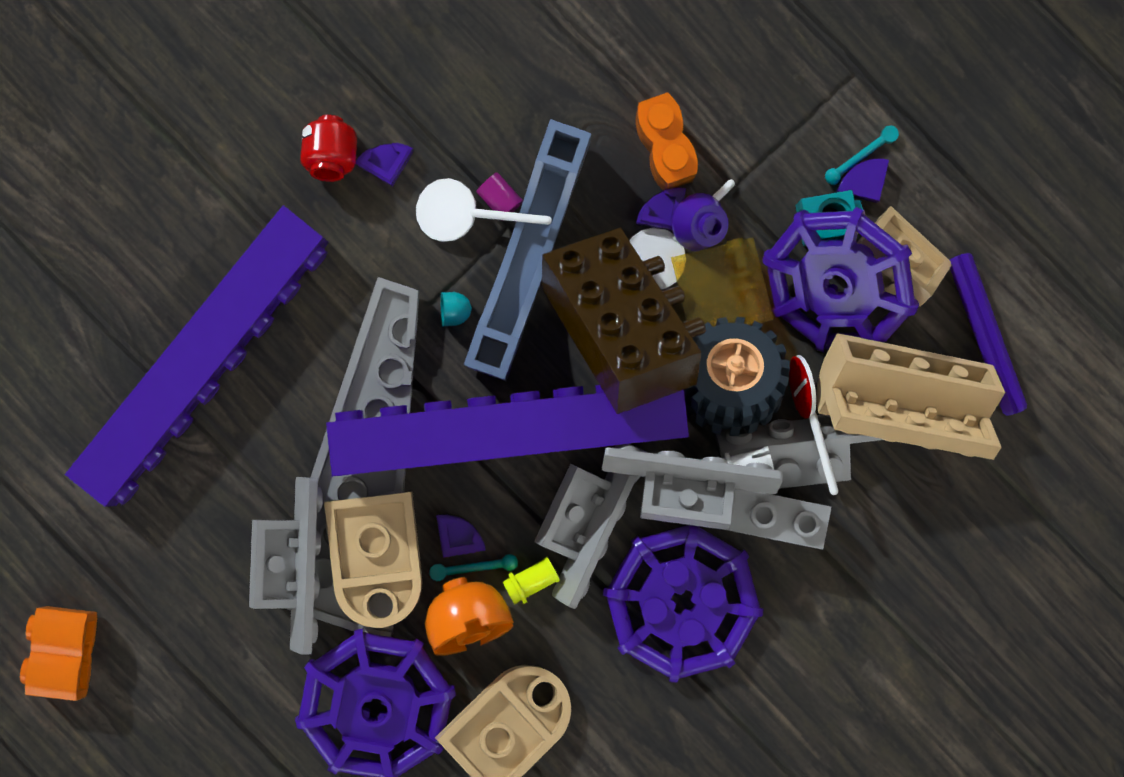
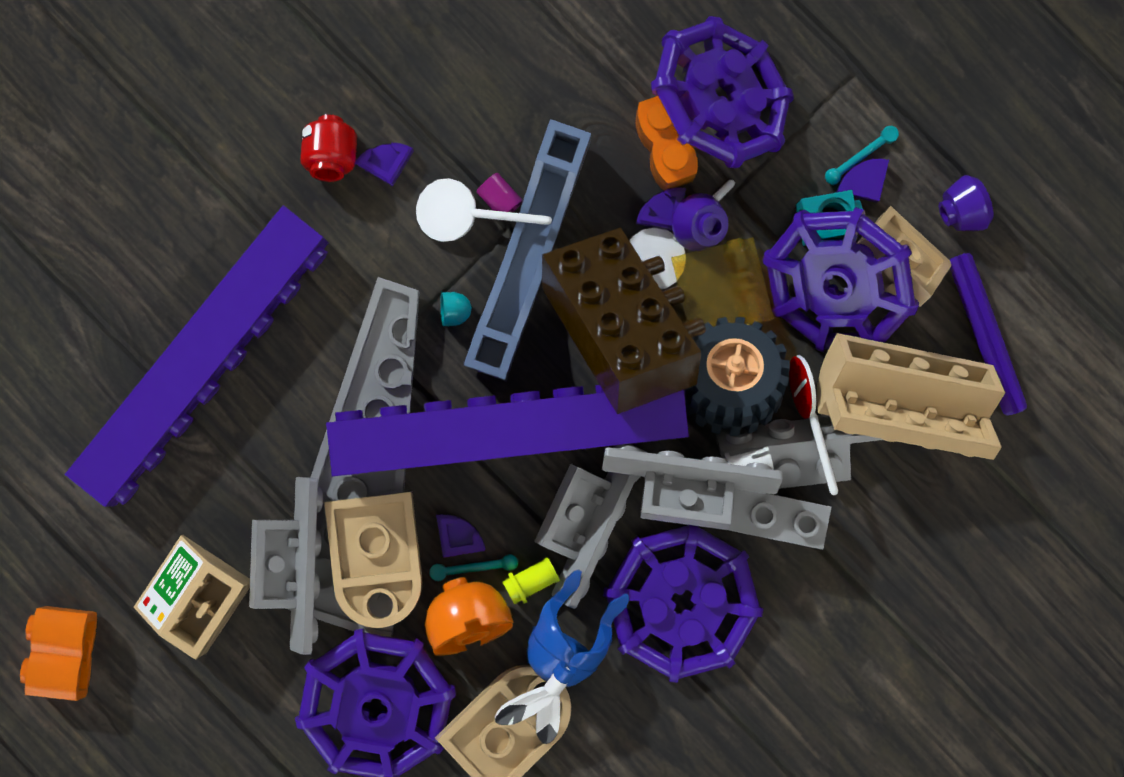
none -> tan slope [134,535,250,660]
none -> blue hair [495,569,629,744]
none -> dark purple plate [651,16,794,168]
none -> dark purple cone [938,175,994,231]

